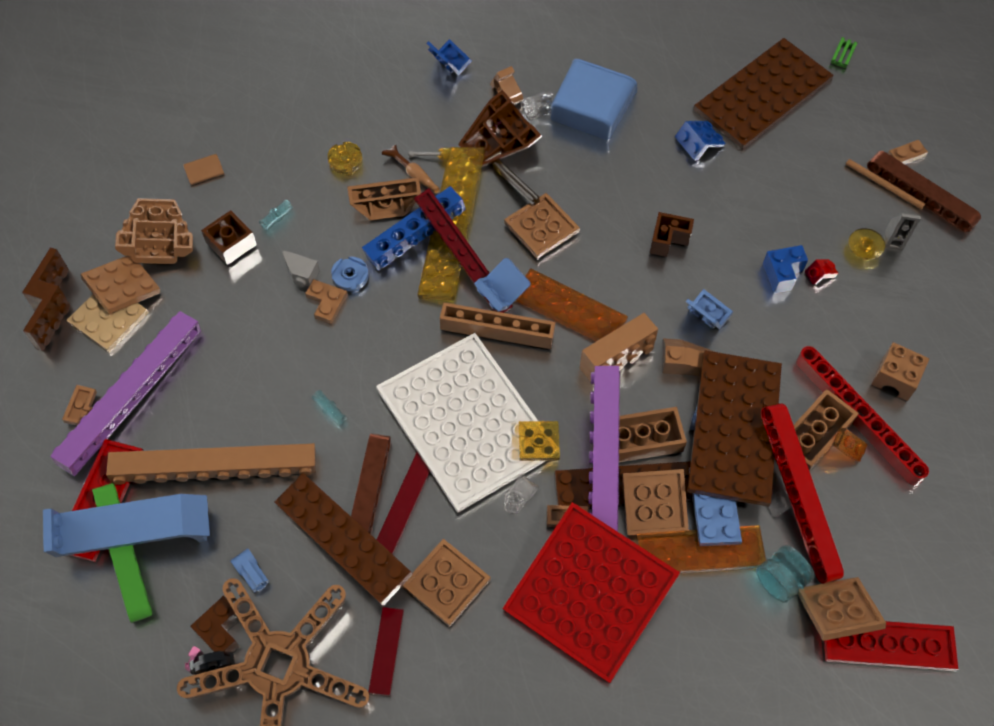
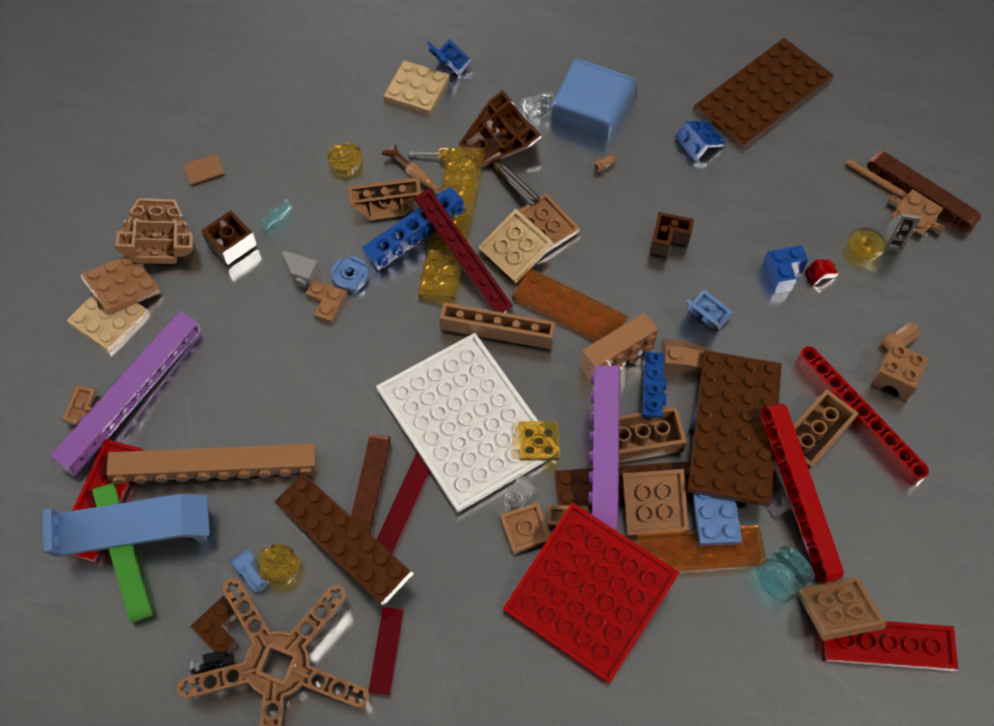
reddish brown bracket [22,247,71,351] -> none
bright pink tile [185,646,204,672] -> none
clear light blue pin [312,390,347,426] -> none
medium nougat plate [402,539,491,627] -> none
medium blue bracket [474,258,531,312] -> none
medium nougat tile [490,66,523,105] -> none
bright green tile [831,37,858,69] -> none
clear orange plate [832,427,868,462] -> none
medium nougat plate [888,140,928,164] -> none
none -> clear yellow plate [257,544,301,584]
none -> tan plate [384,60,450,115]
none -> tan plate [478,209,555,283]
none -> medium nougat plate [500,502,551,554]
none -> medium nougat pin [593,153,616,172]
none -> blue bracket [642,352,667,418]
none -> medium nougat piece [881,323,921,350]
none -> medium nougat plate [888,189,945,237]

